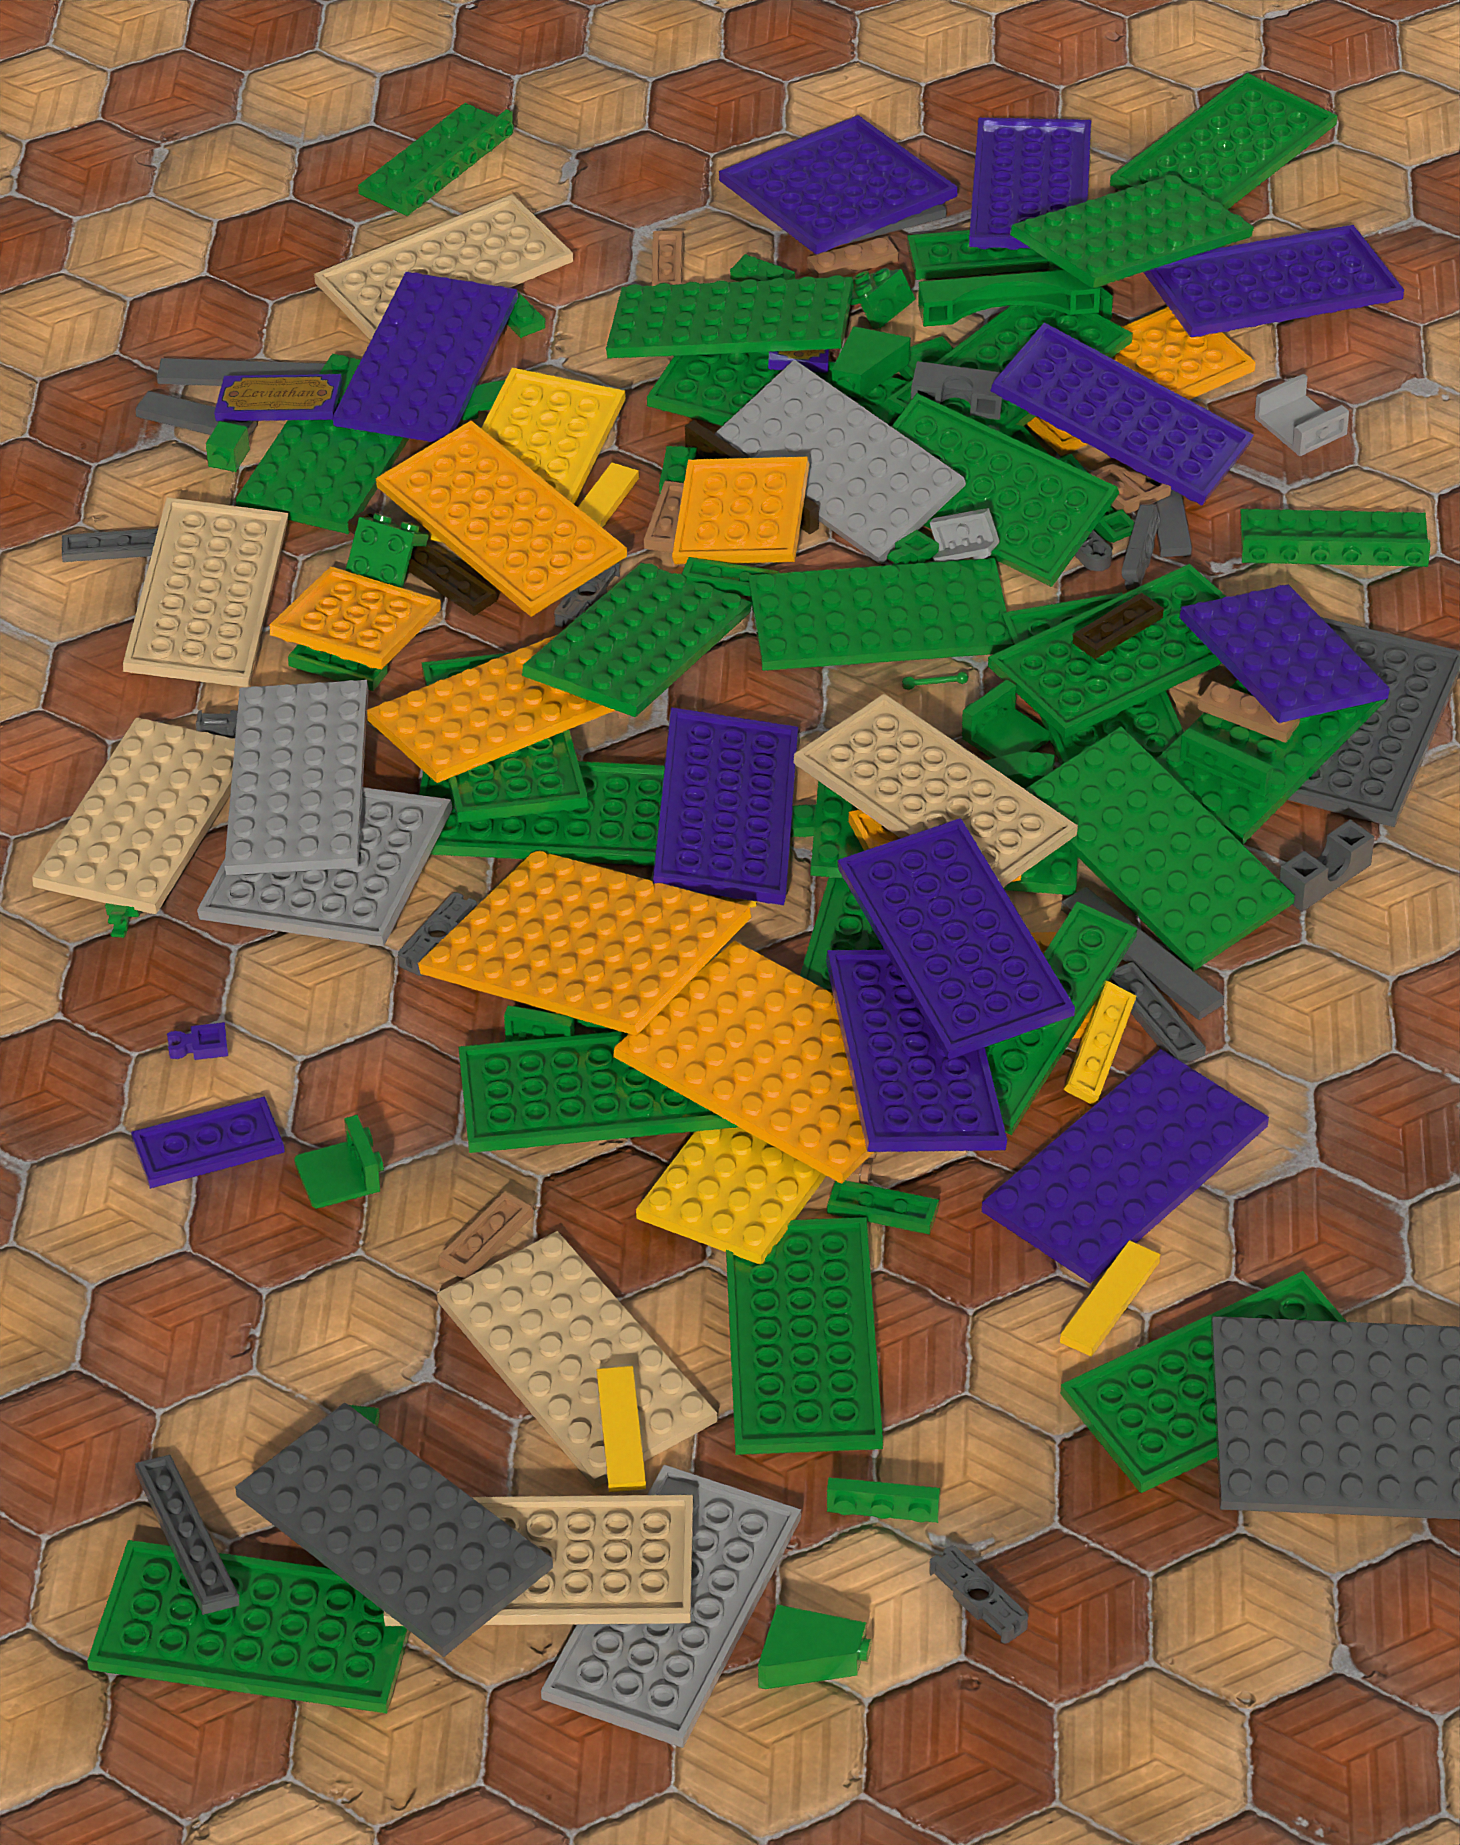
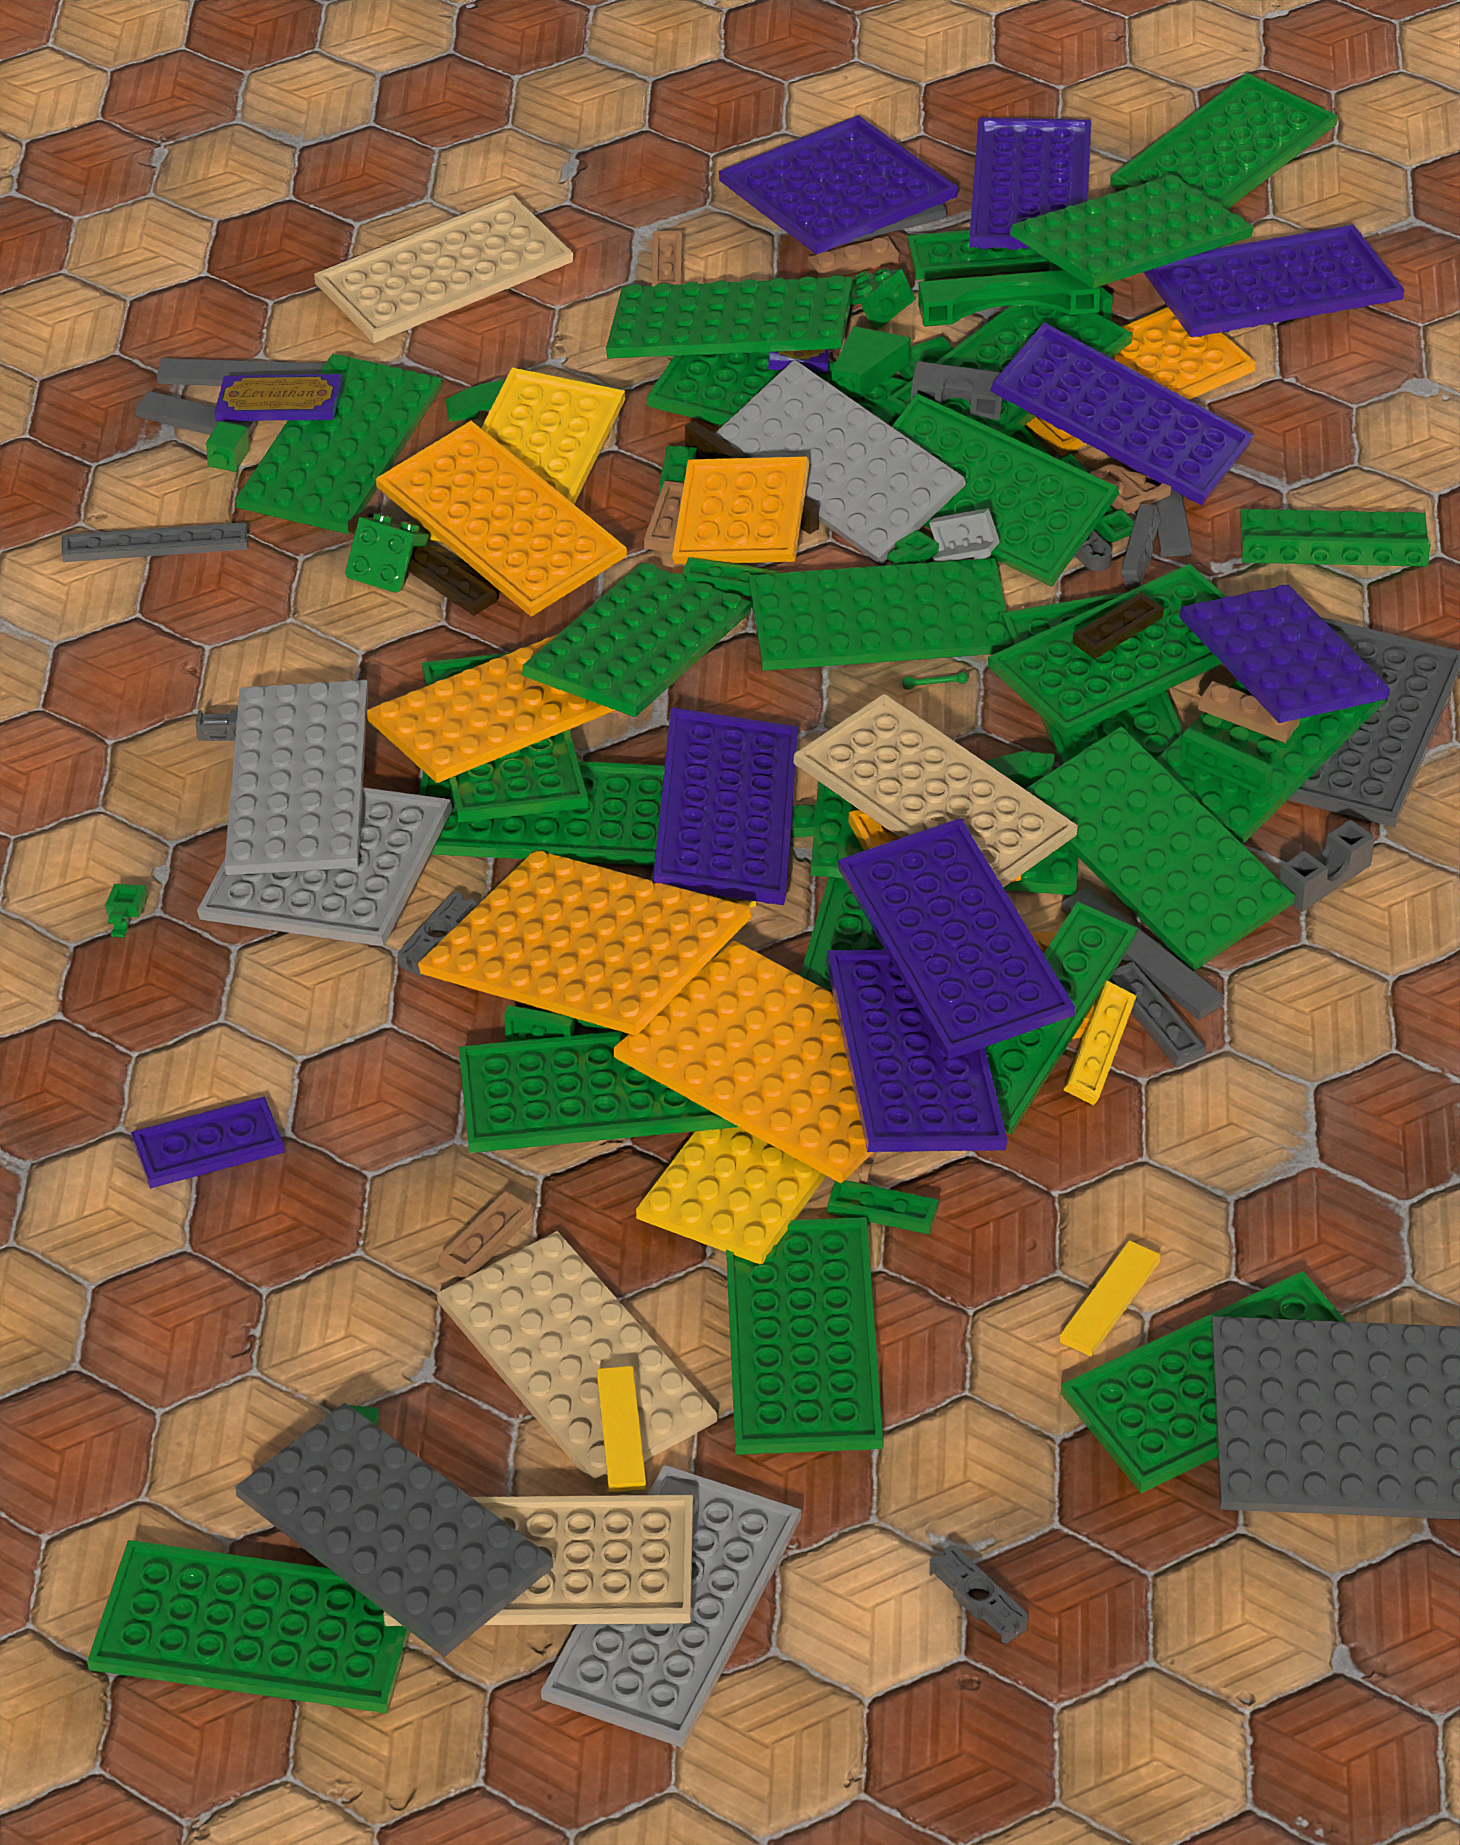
tan plate [32,718,235,914] -> none
tan plate [123,497,288,687] -> none
dark grey tile [135,1455,239,1615] -> none
dark purple plate [167,1022,228,1060] -> none
light orange plate [270,566,441,670] -> none
green plate [288,644,388,691] -> none
green bracket [294,1115,384,1208] -> none
dark purple plate [333,272,518,443] -> none
green bracket [358,103,514,216] -> none
green plate [506,291,546,338] -> none
dark grey piece [554,562,620,628] -> none
yellow tile [578,462,639,528] -> none
green plate [730,254,795,282] -> none
green slope [758,1604,872,1689] -> none
green plate [827,1477,940,1523] -> none
green bracket [962,679,1050,759] -> none
dark purple plate [982,1049,1269,1284] -> none
light grey panel [1255,374,1349,456] -> none

